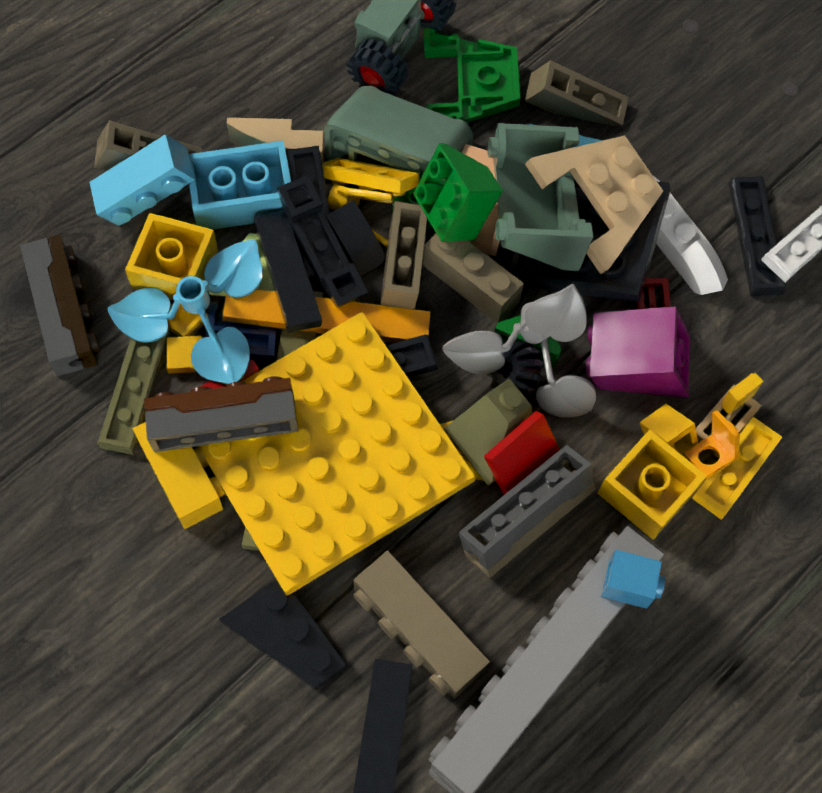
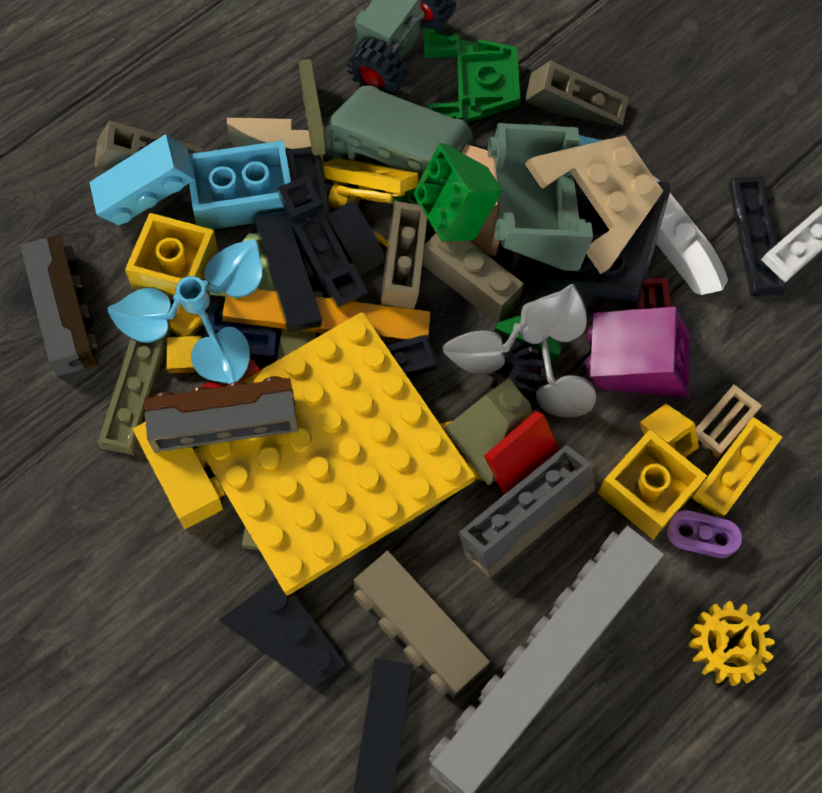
dark azure brick [601,549,665,609] -> none
light orange bracket [685,410,740,479] -> none
yellow tile [721,373,764,415] -> none
none -> olive tile [299,59,325,155]
none -> medium lavender plate [667,510,742,558]
none -> yellow gear [689,601,775,686]

